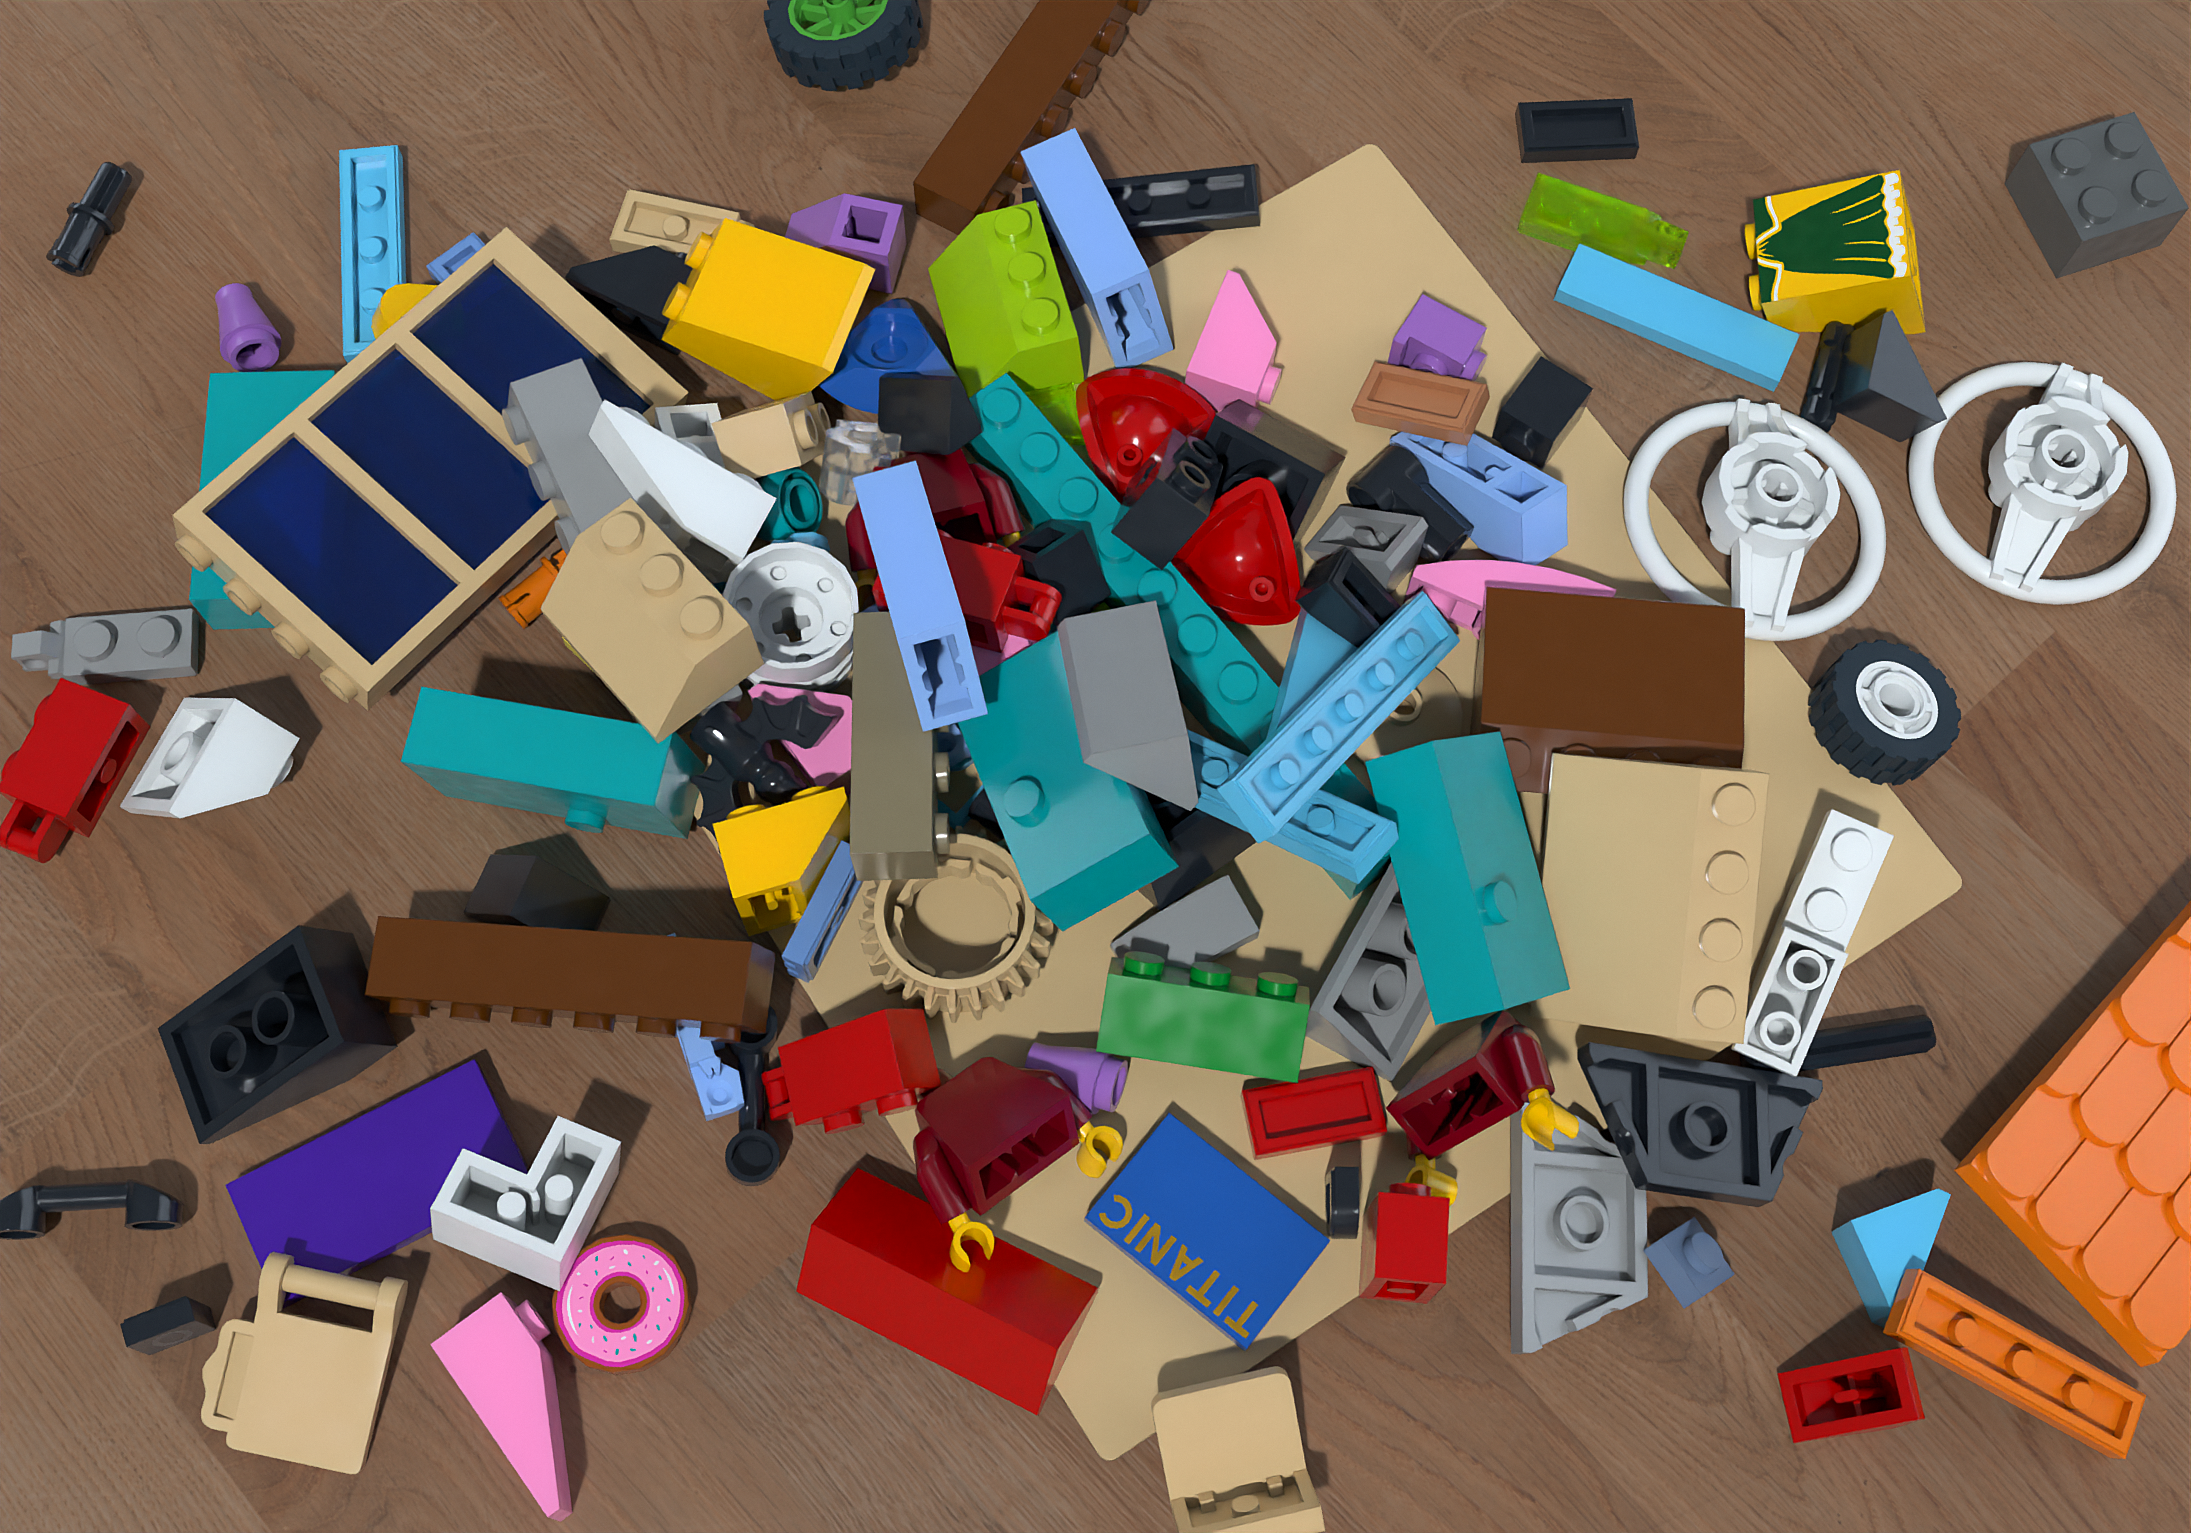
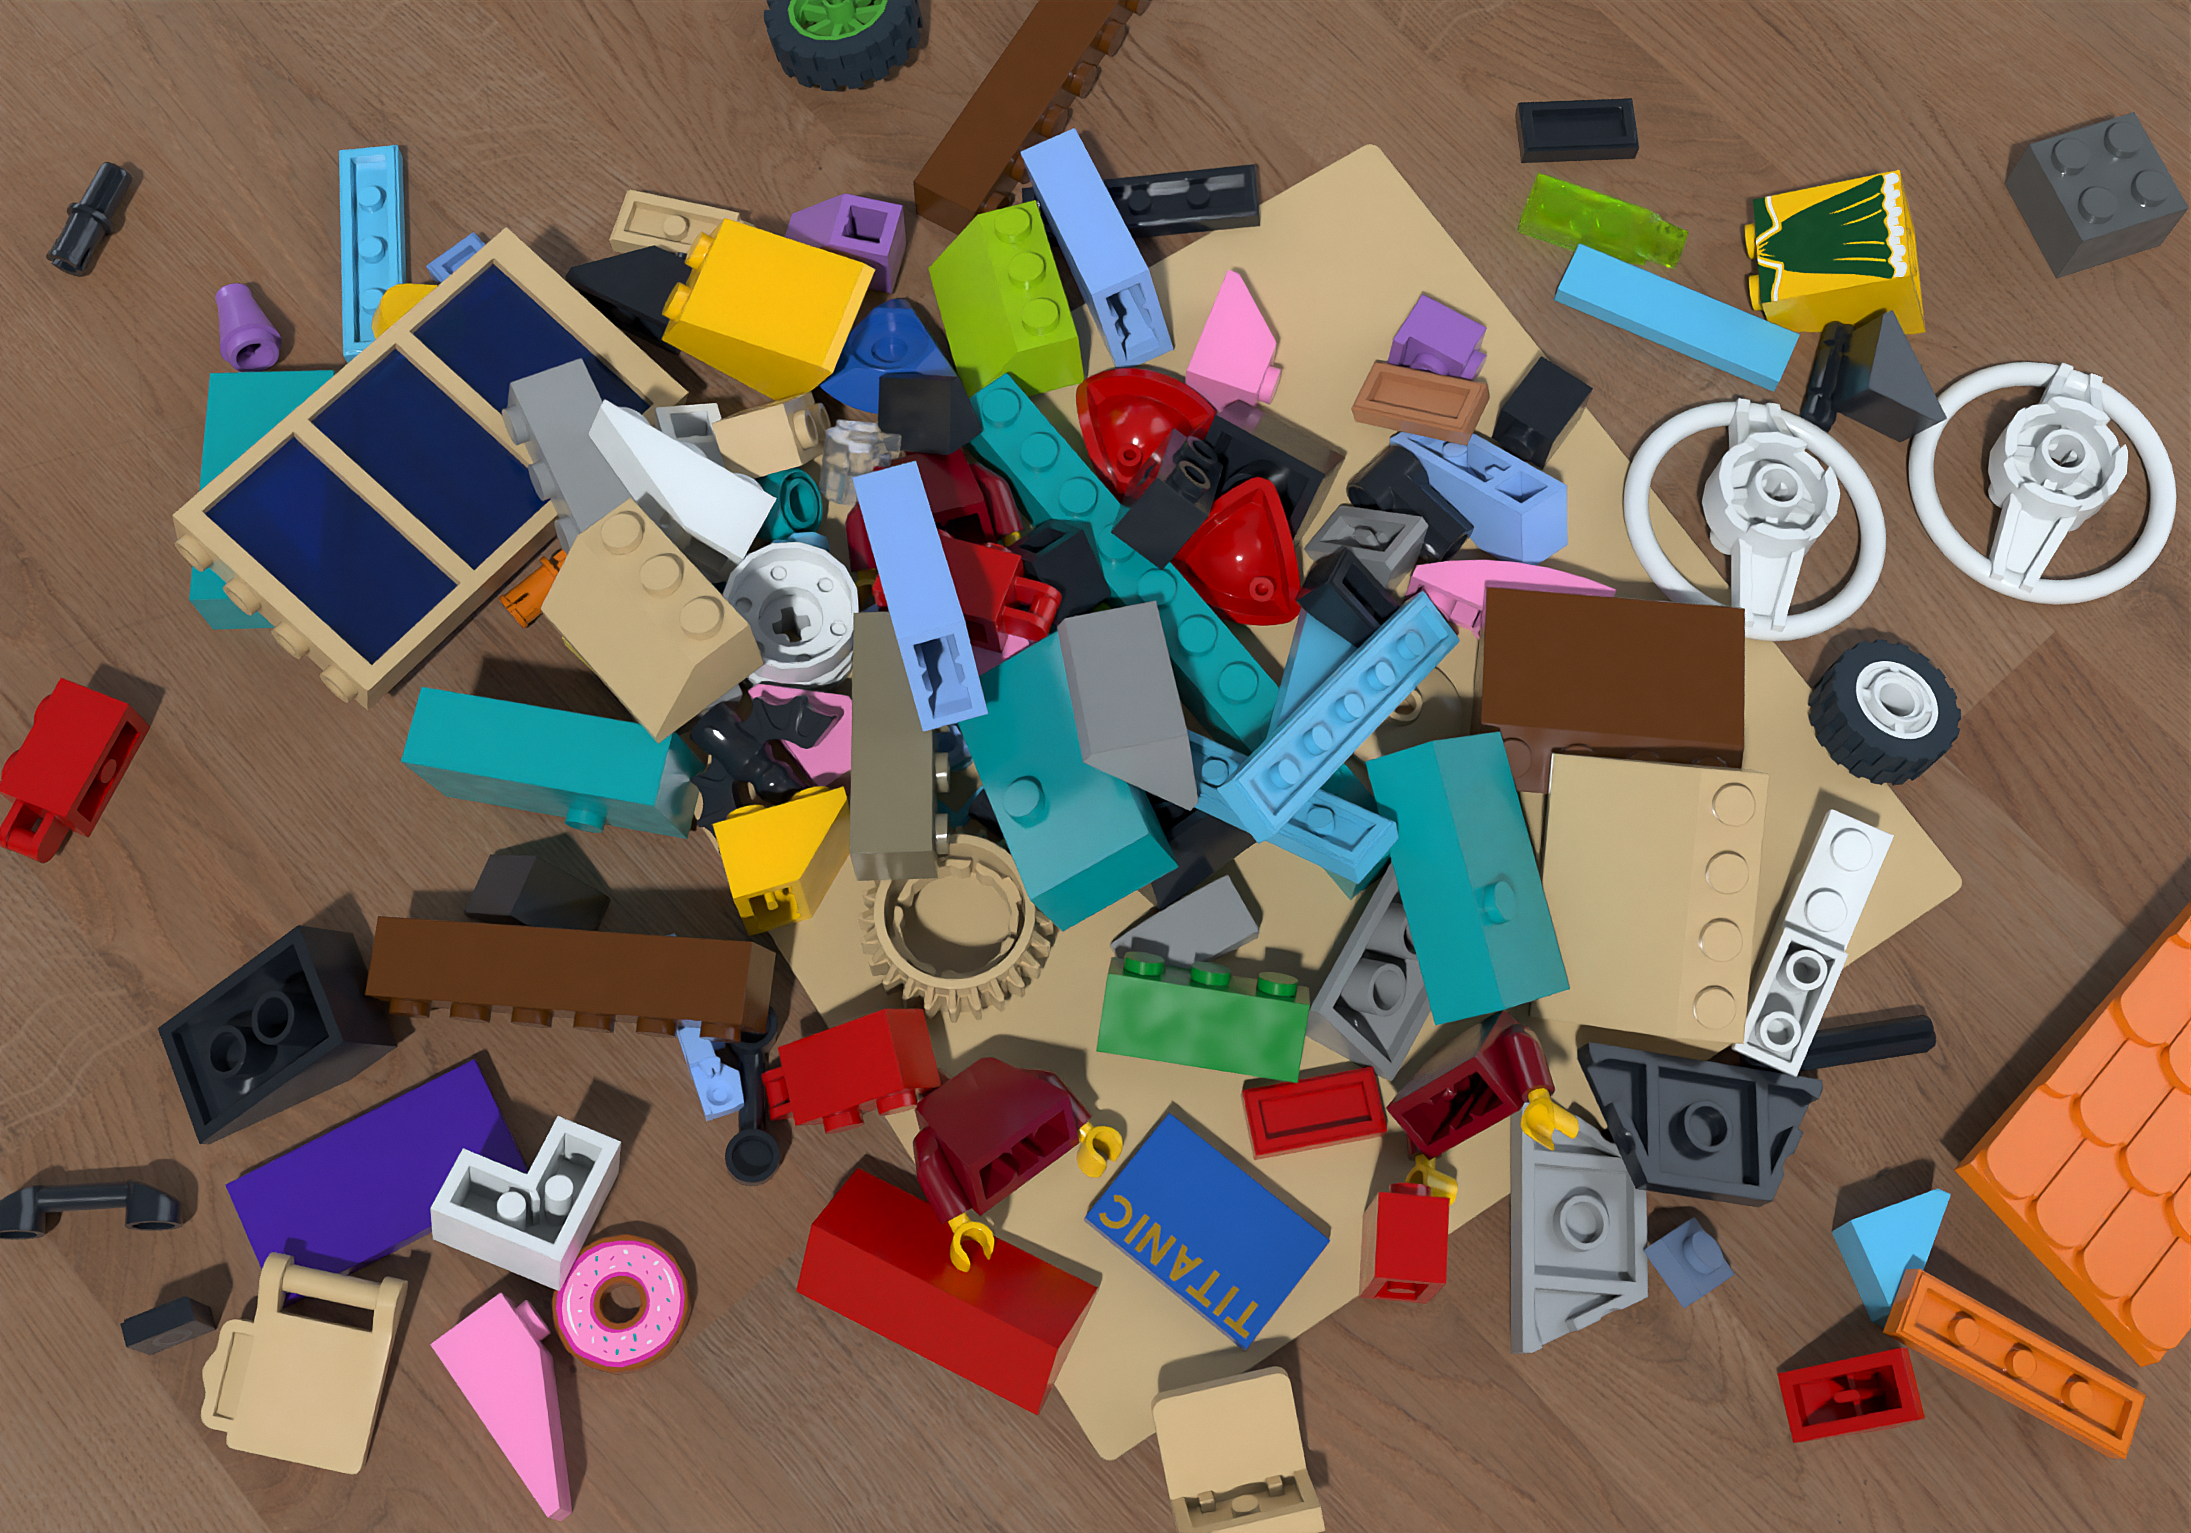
light grey hinge [11,609,199,685] -> none
white slope [120,698,300,818] -> none
medium blue tile [781,840,863,983] -> none
clear neon green tile [1024,382,1085,446] -> none
medium lavender cone [1024,1042,1128,1114] -> none
black tile [1325,1167,1359,1239] -> none

